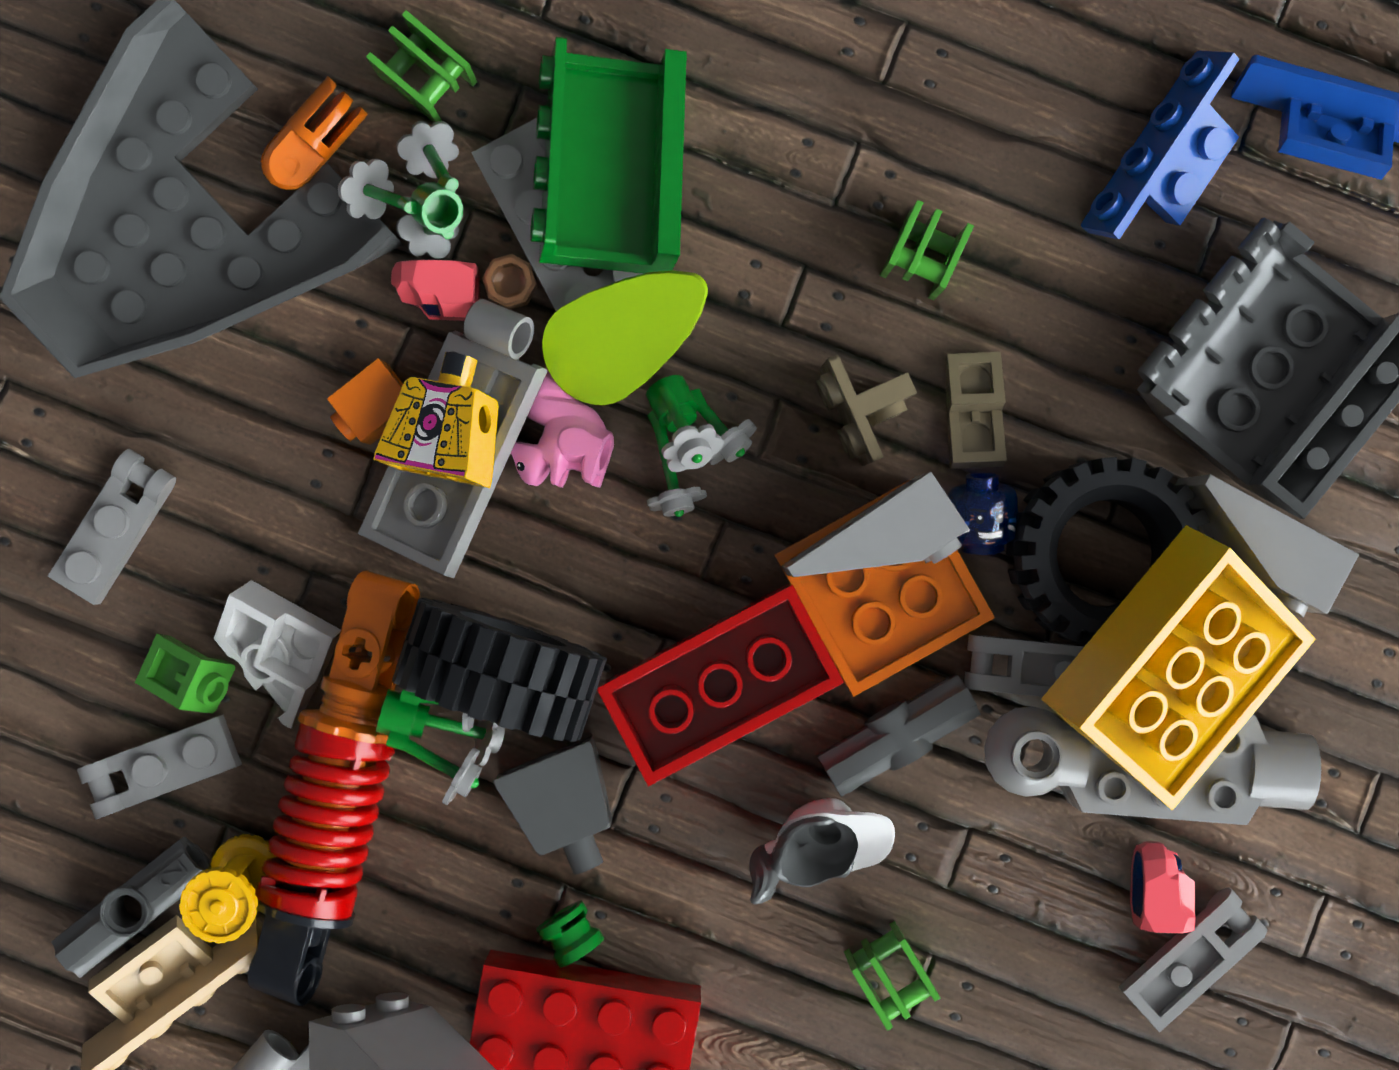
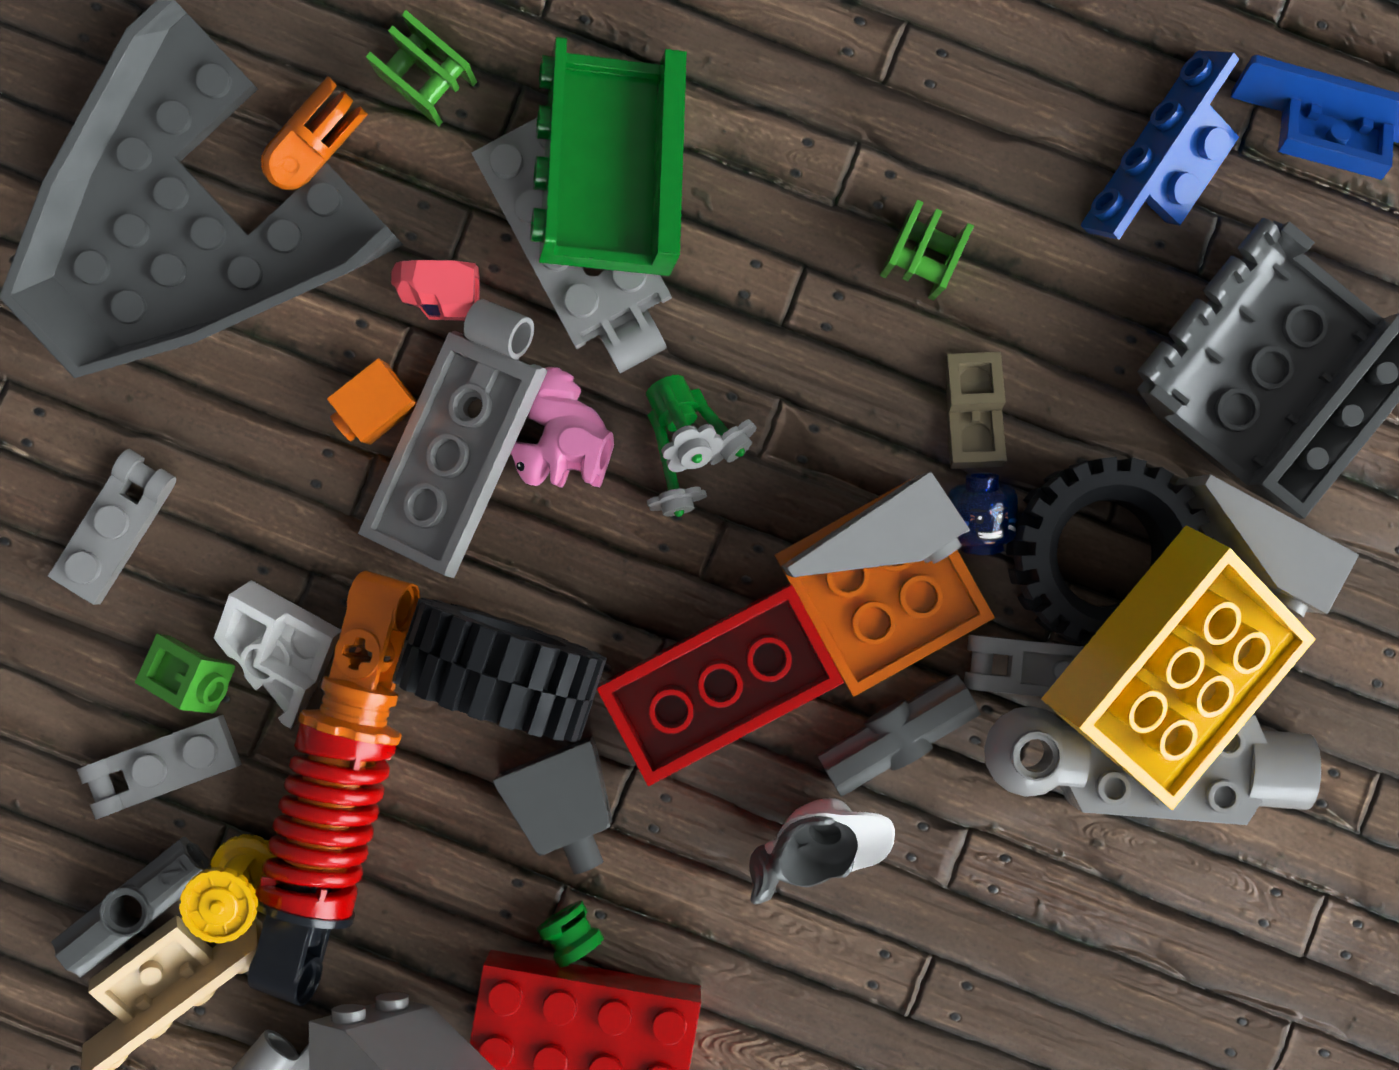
light grey plant [338,121,463,259] -> none
yellow torso [373,352,499,488] -> none
green plant [376,689,505,805] -> none
medium nougat tile [482,254,538,310] -> none
lime shield [542,270,708,405] -> none
dark tan bracket [815,354,917,467] -> none
bright green piece [844,921,941,1031] -> none
light grey plate [1118,887,1267,1033] -> none
coral rock [1130,841,1196,934] -> none

